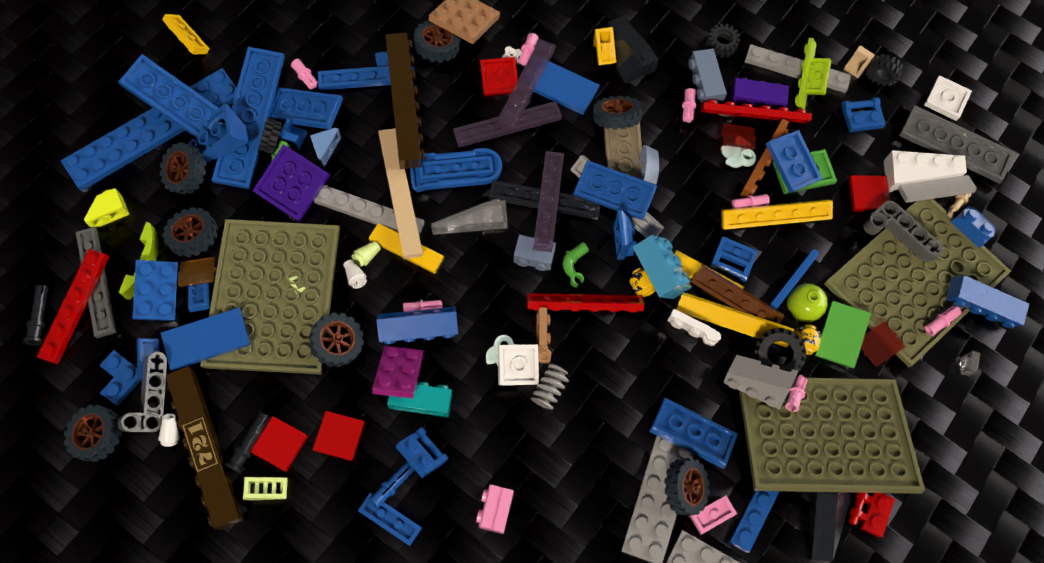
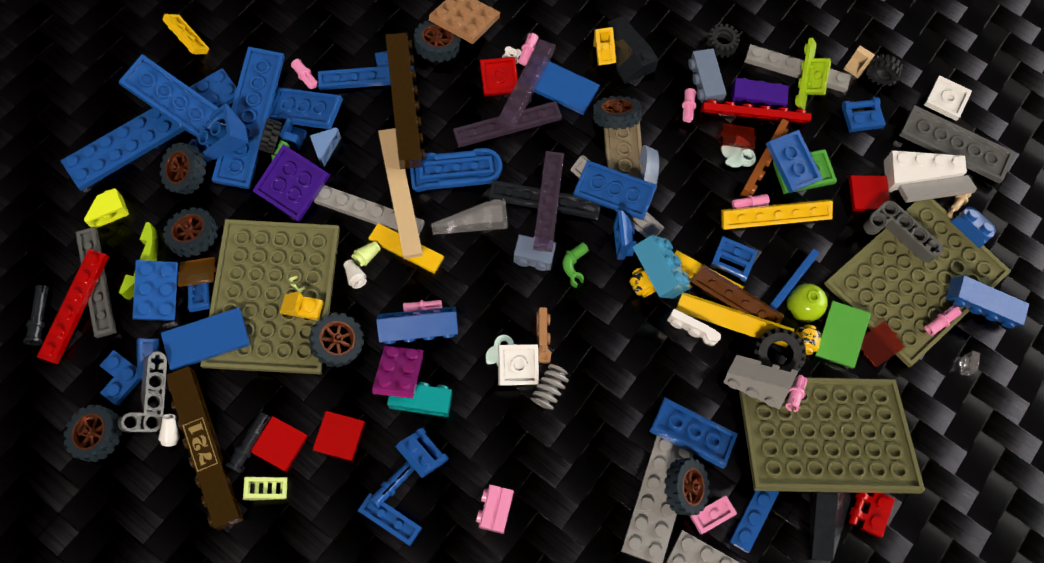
red plate [527,293,644,312] -> none
none -> yellow slope [280,292,324,321]

